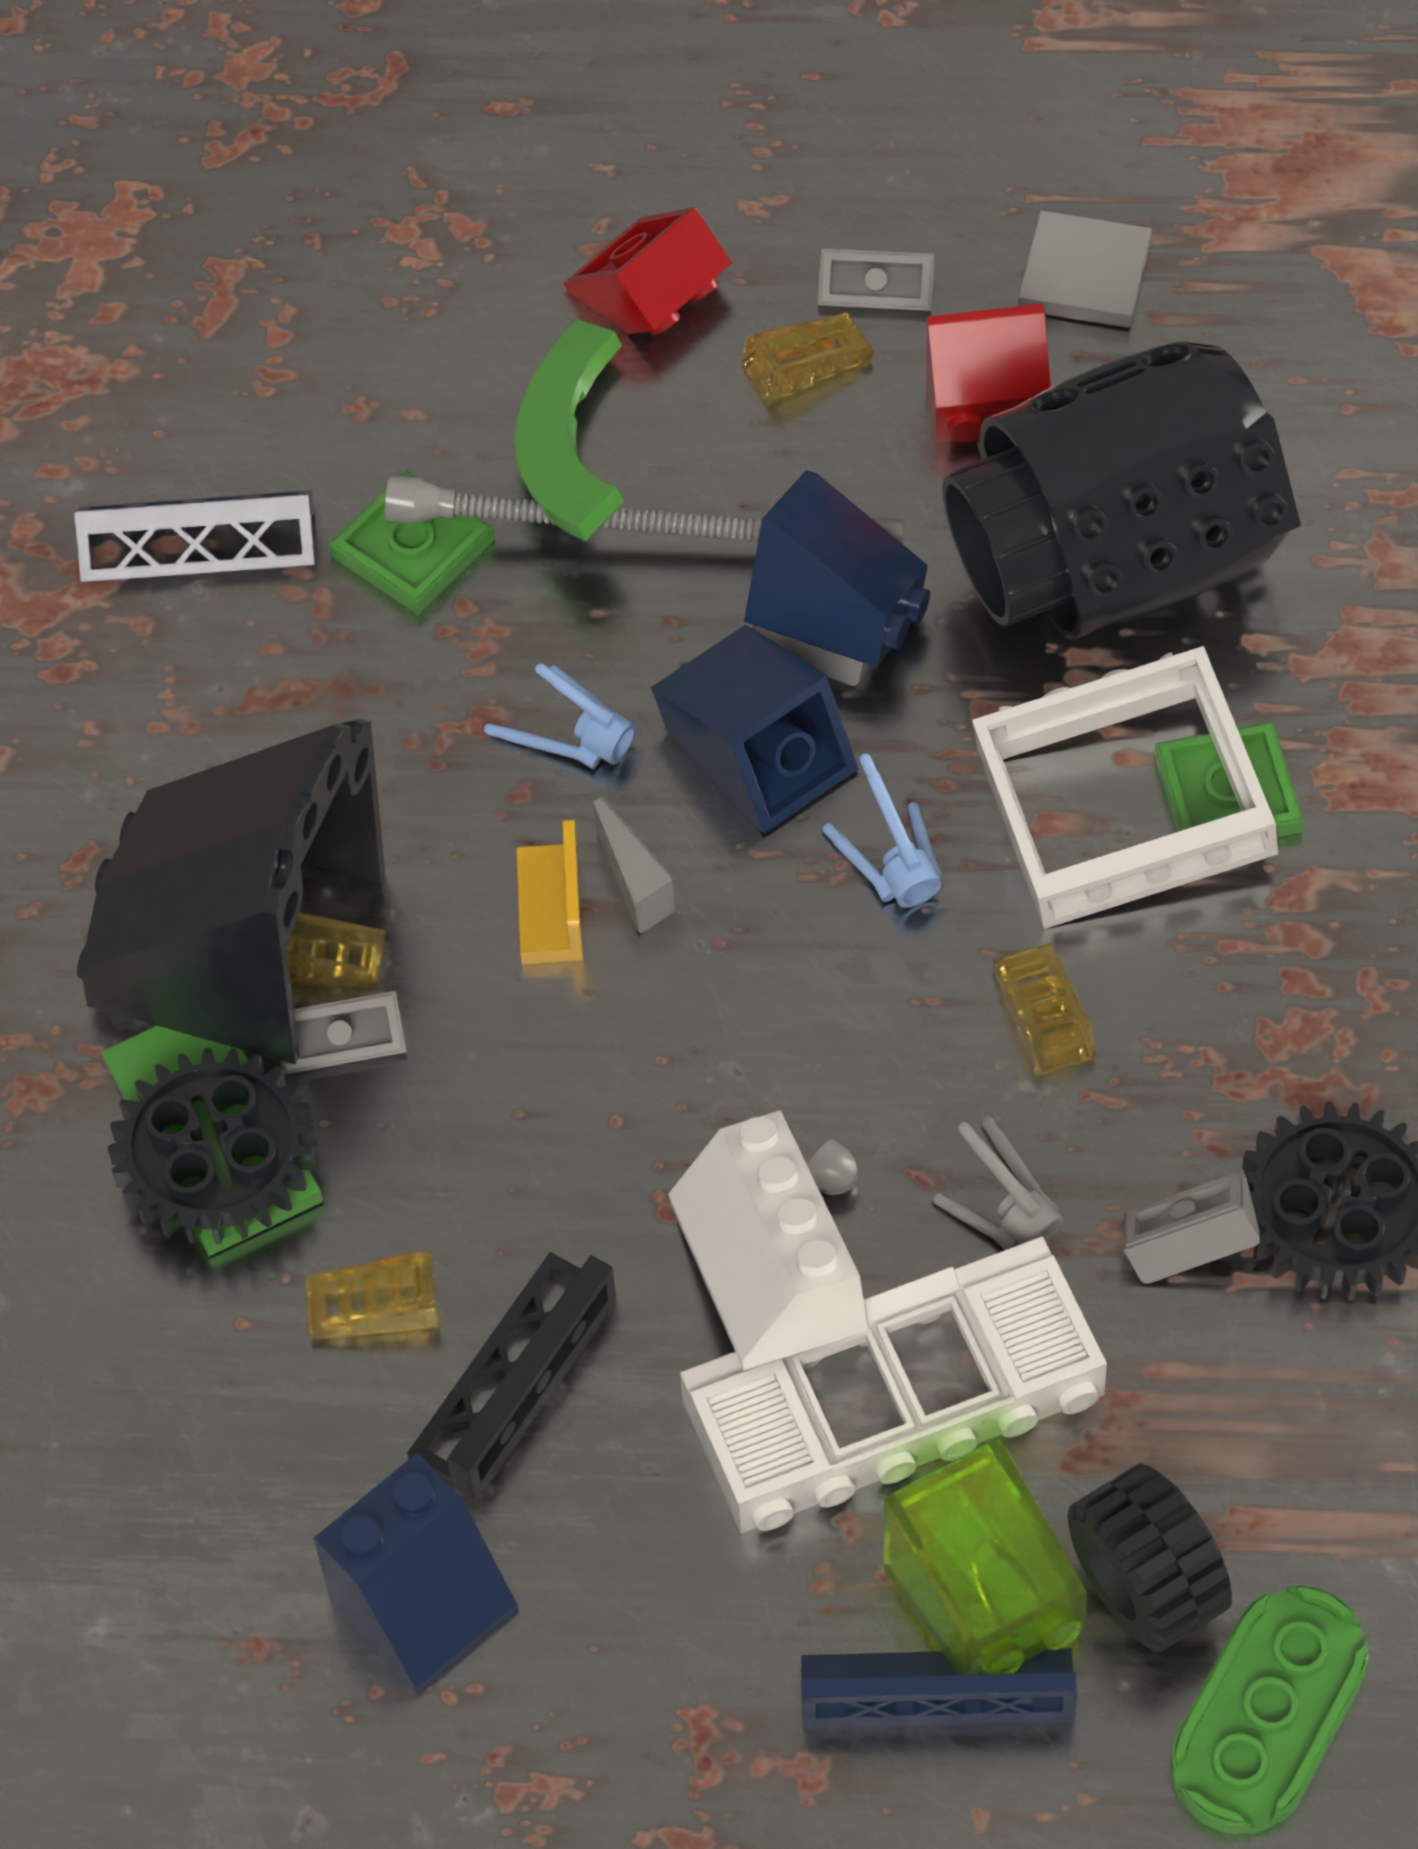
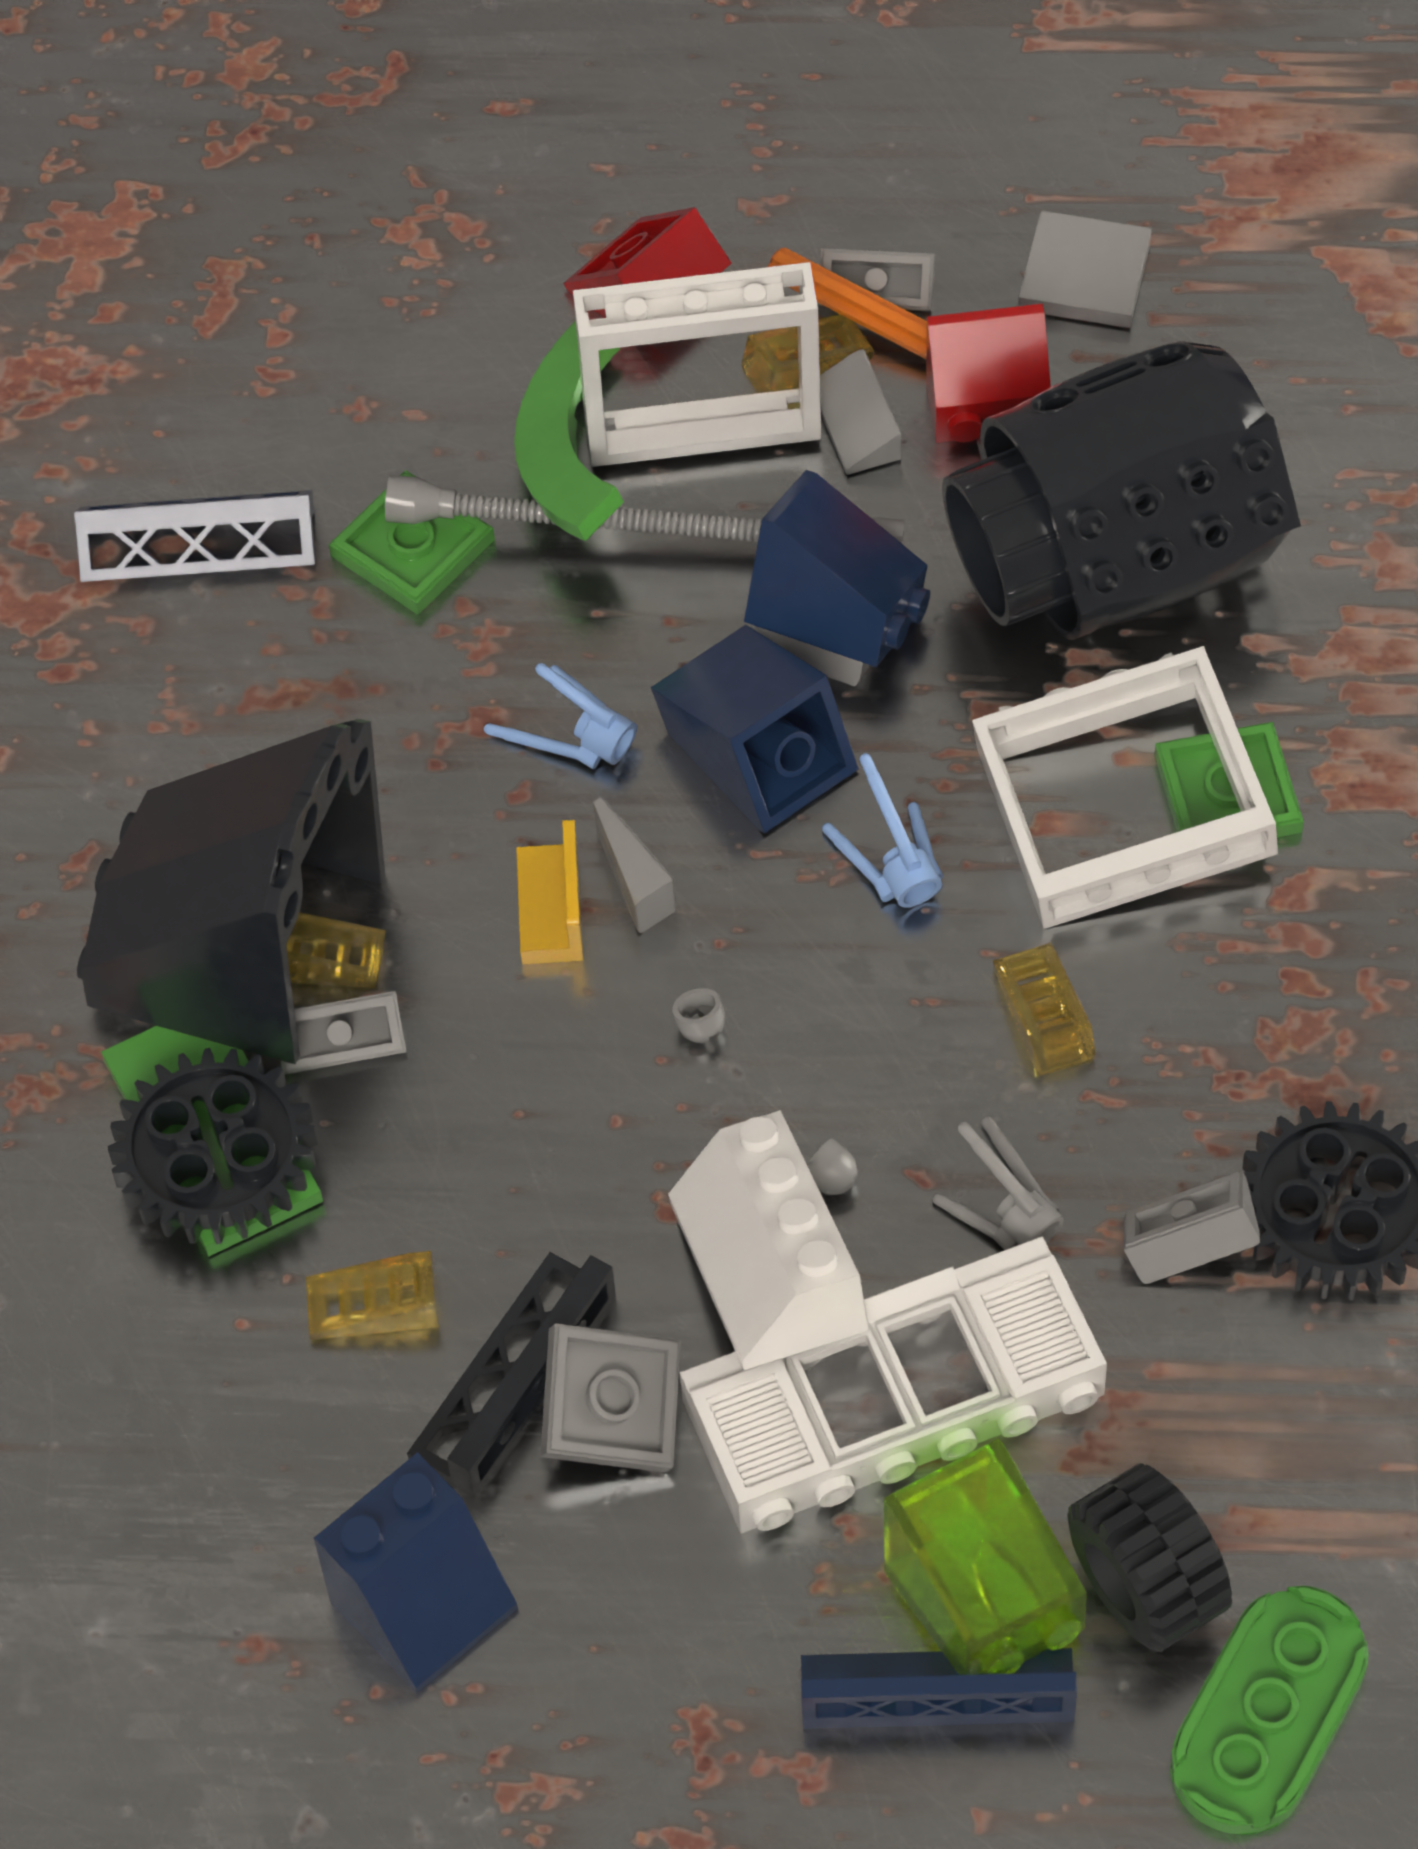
none -> light grey tile [540,1323,681,1473]
none -> white window [573,262,821,467]
none -> light grey hinge [672,988,725,1044]
none -> orange axle [768,248,927,359]
none -> light grey slope [820,349,901,475]

